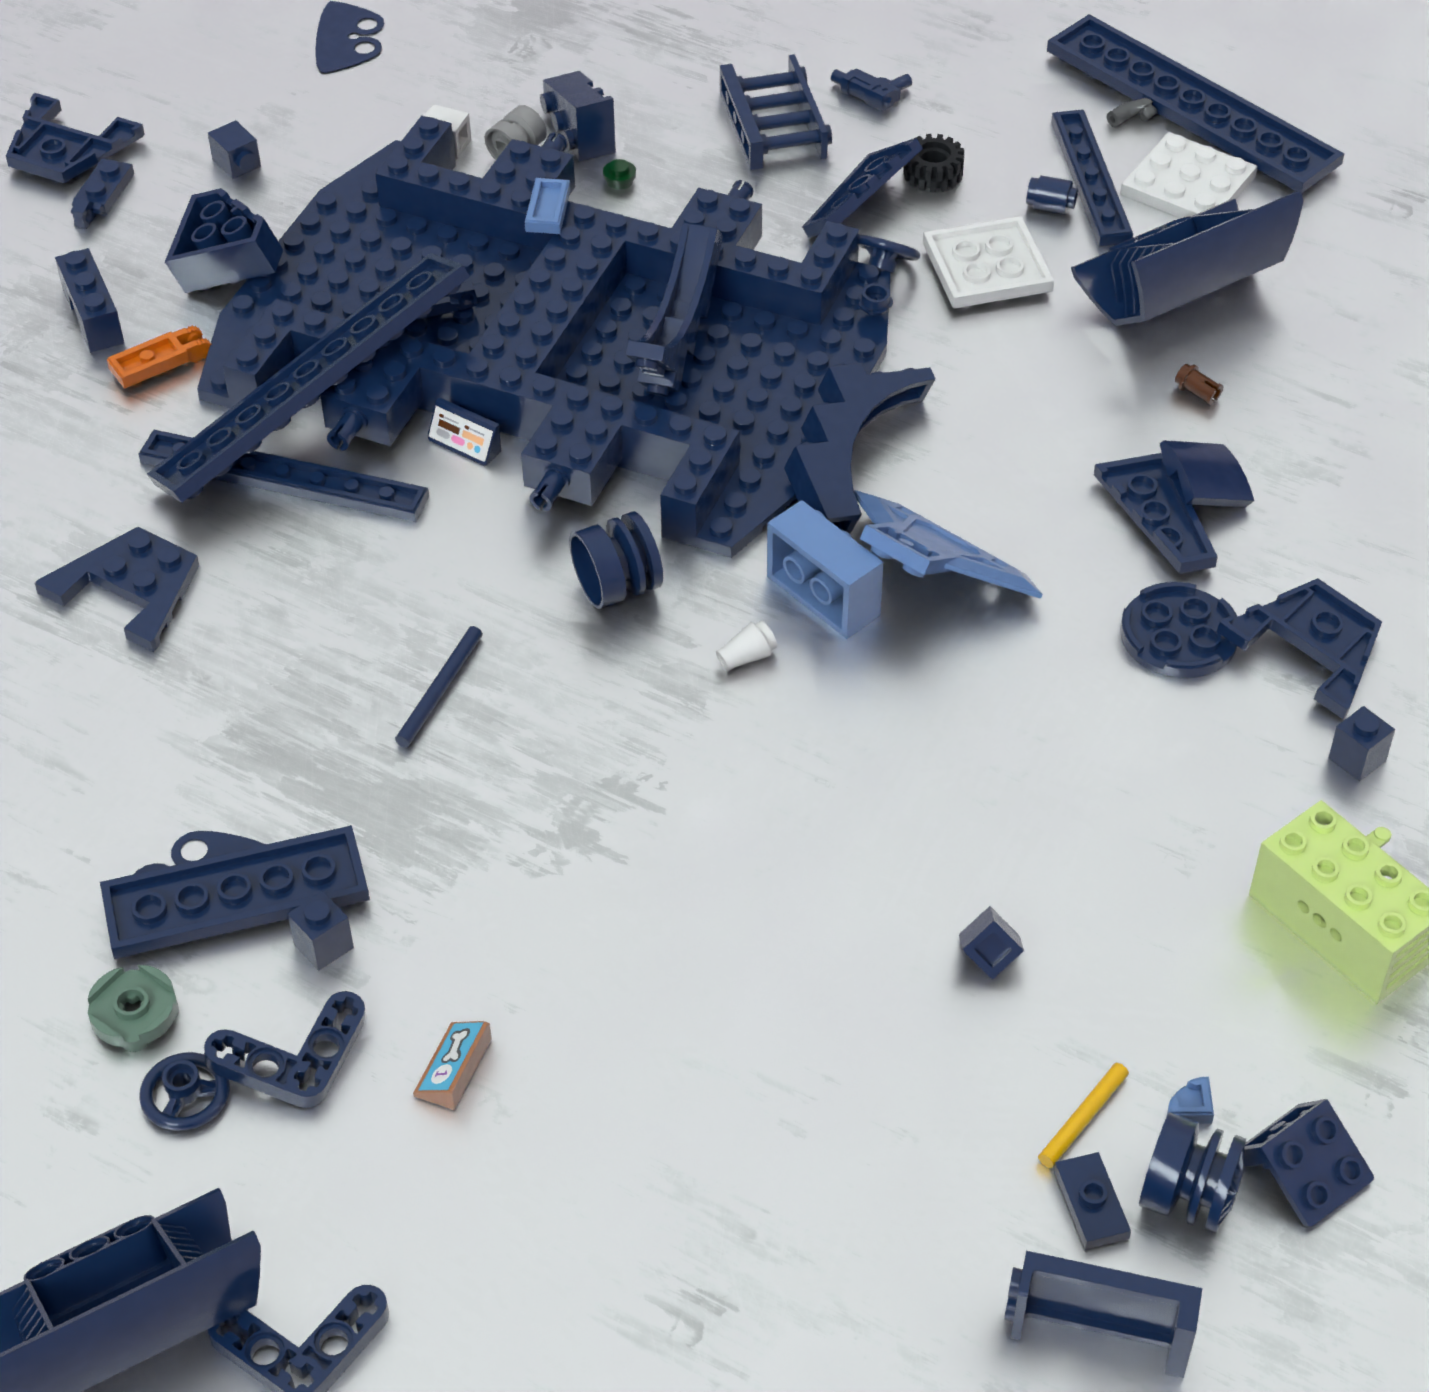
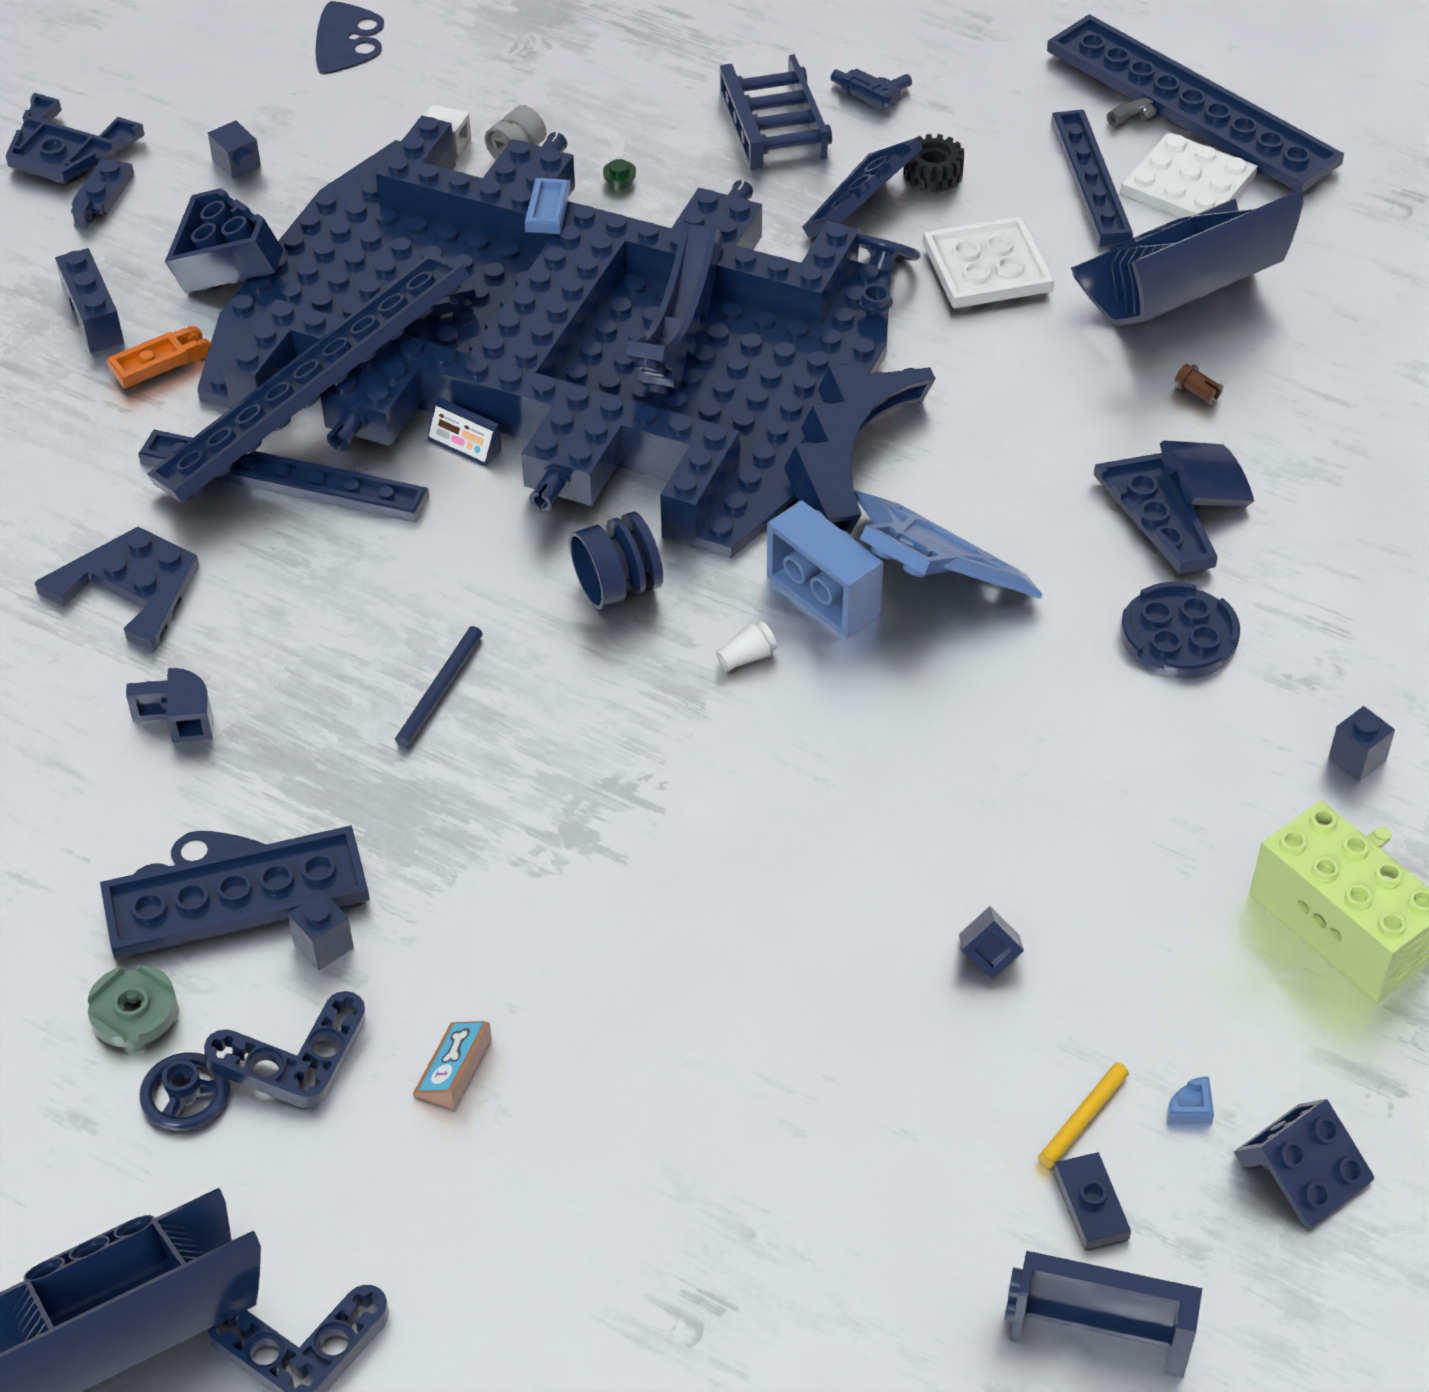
dark blue wedge [540,71,616,162] -> none
dark blue brick [1026,175,1078,215] -> none
dark blue wheel [1139,1112,1246,1233] -> none
dark blue wing [1216,578,1382,719] -> none
none -> dark blue brick [126,668,214,743]

